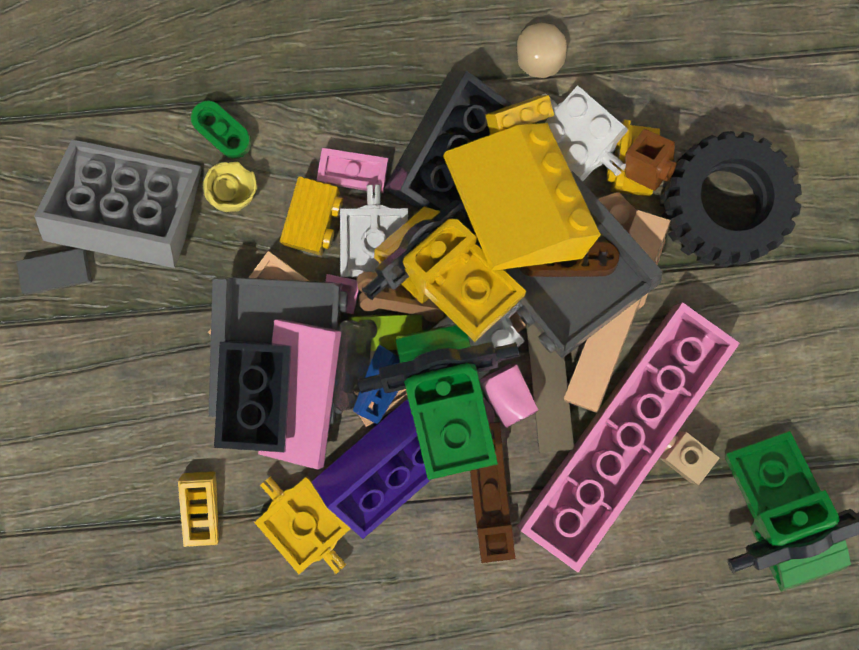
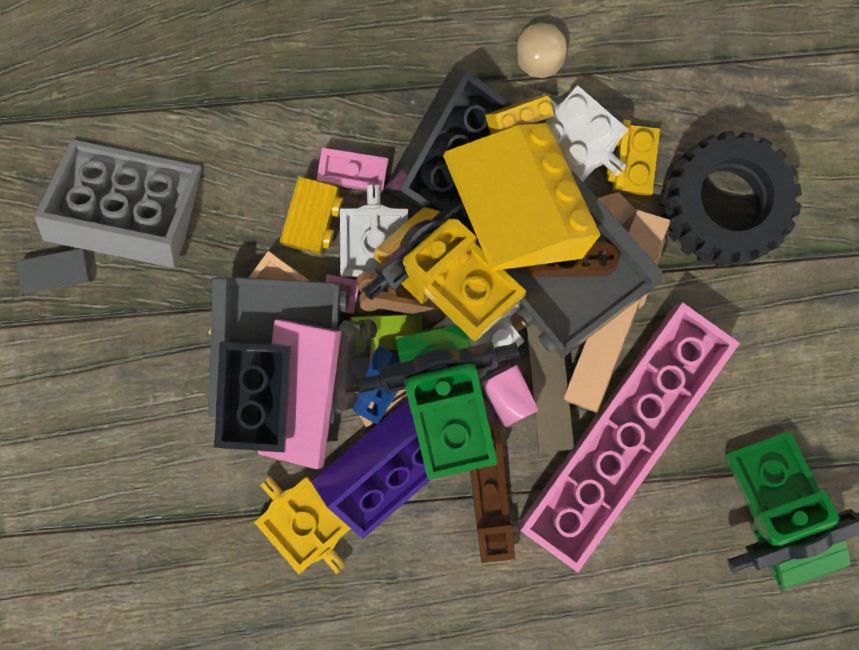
yellow slope [178,471,219,547] -> none
green plate [191,101,251,159] -> none
light yellow hair [203,162,257,212] -> none
dark orange brick [626,128,676,191] -> none
tan brick [660,431,720,485] -> none

